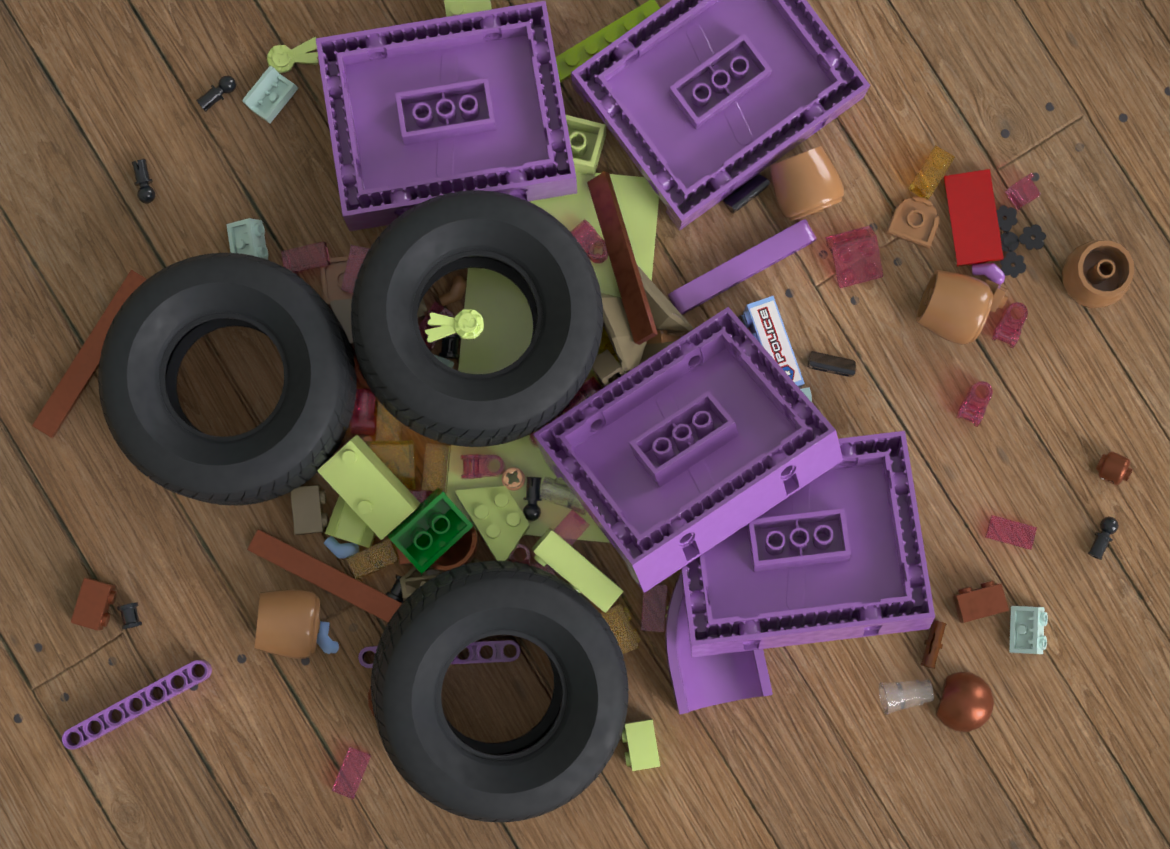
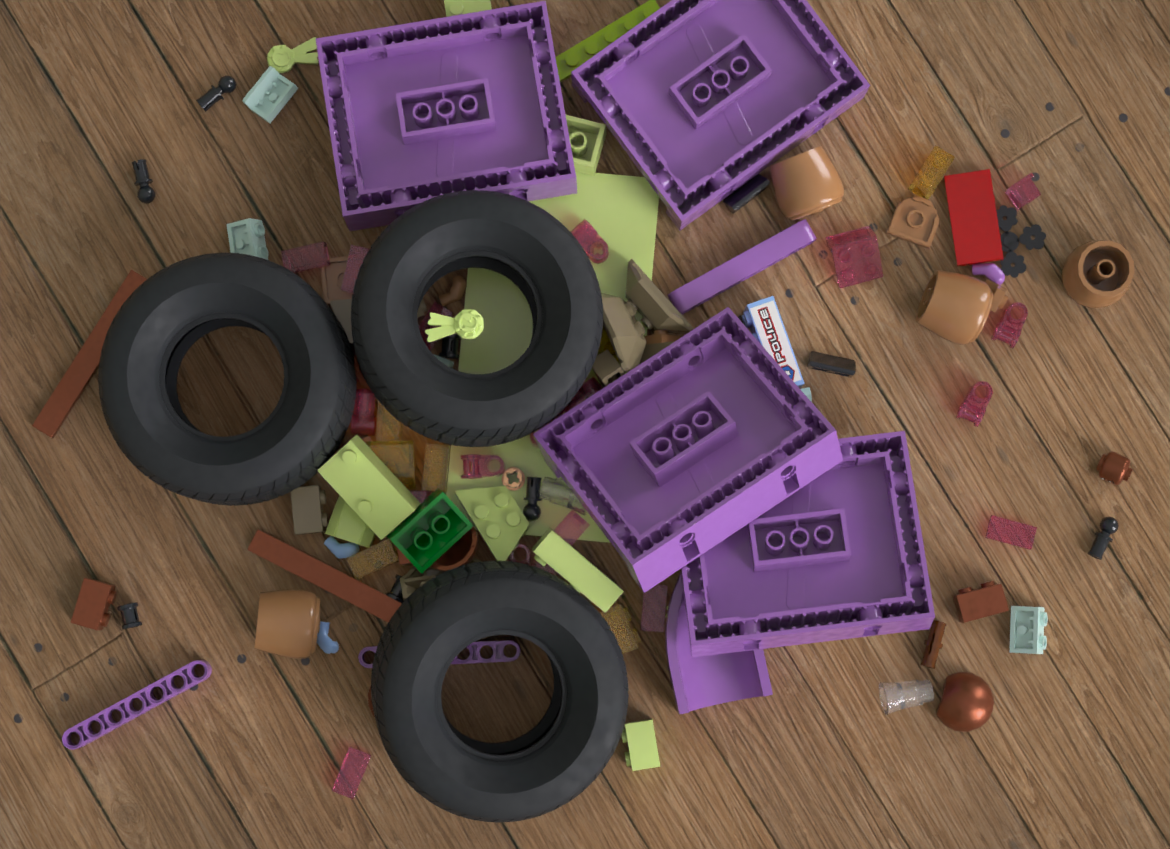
copper tile [587,171,658,345] -> none

